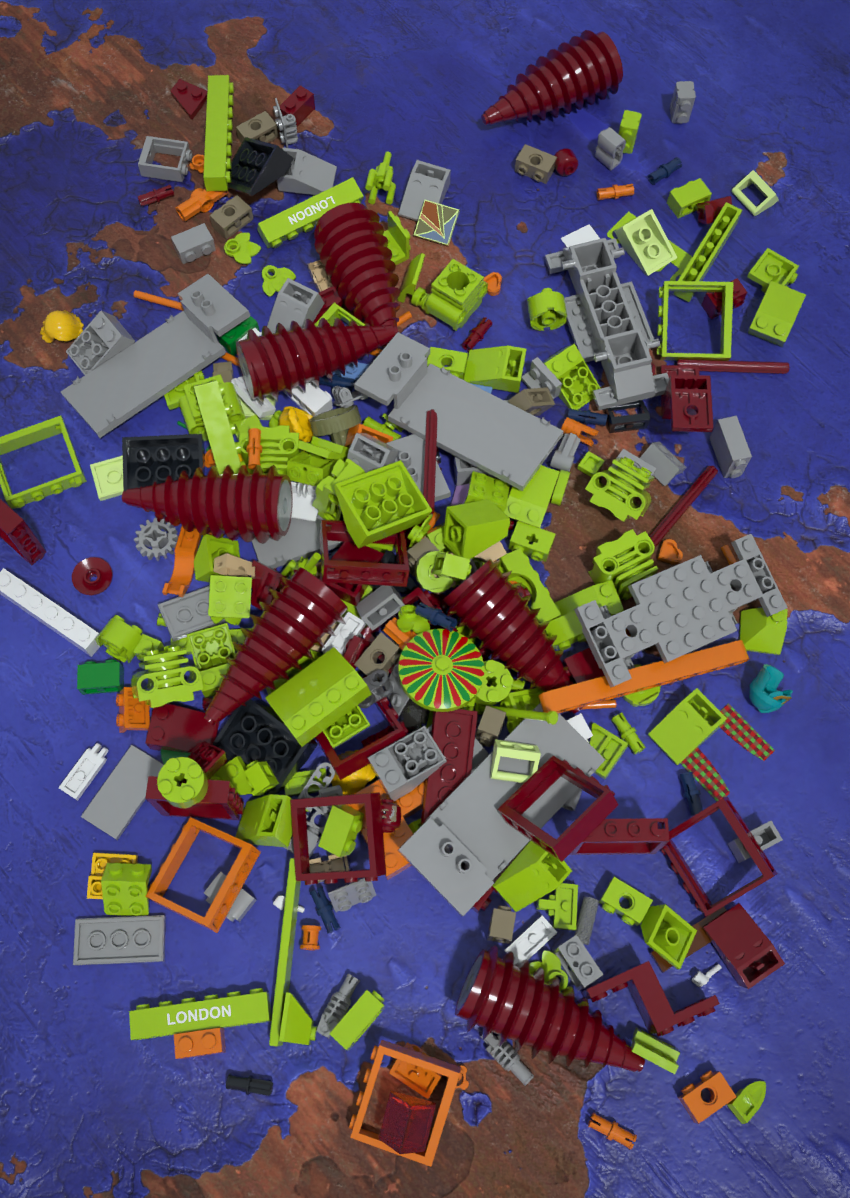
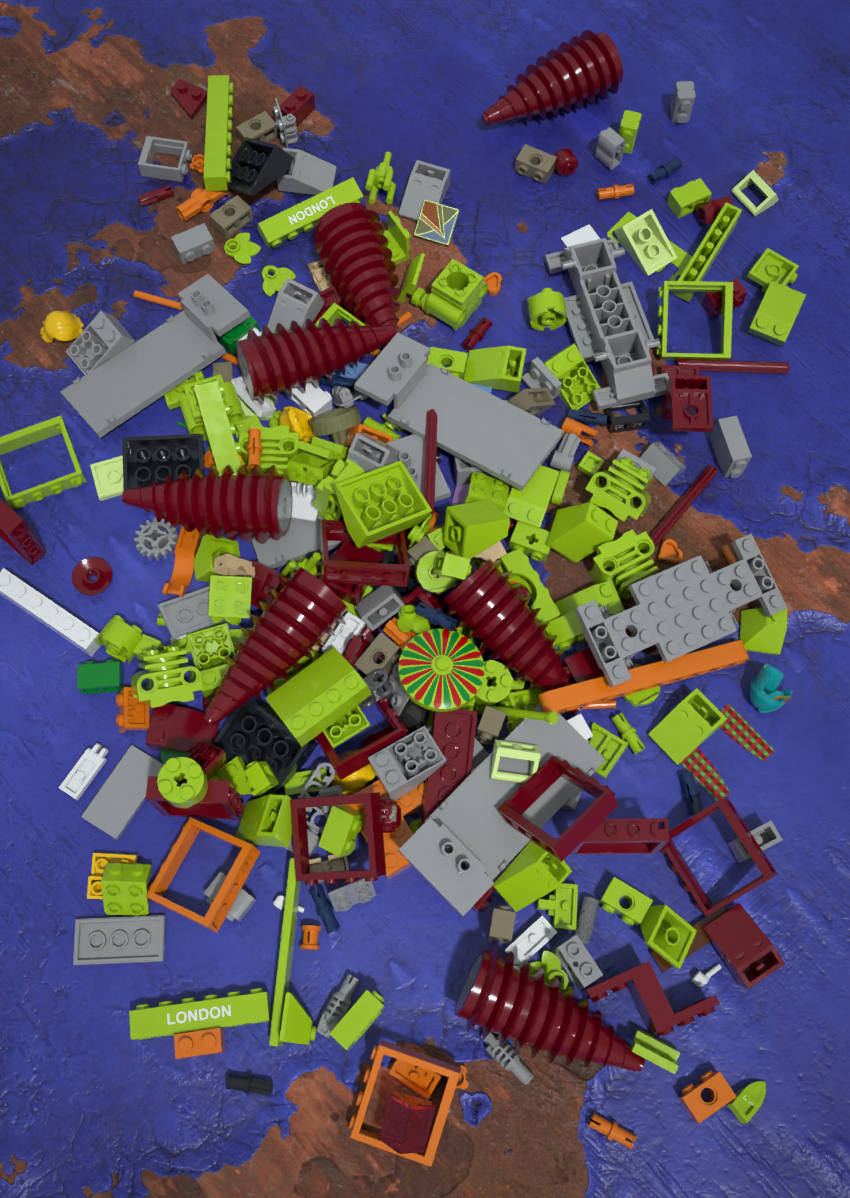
none -> lime slope [546,502,618,563]

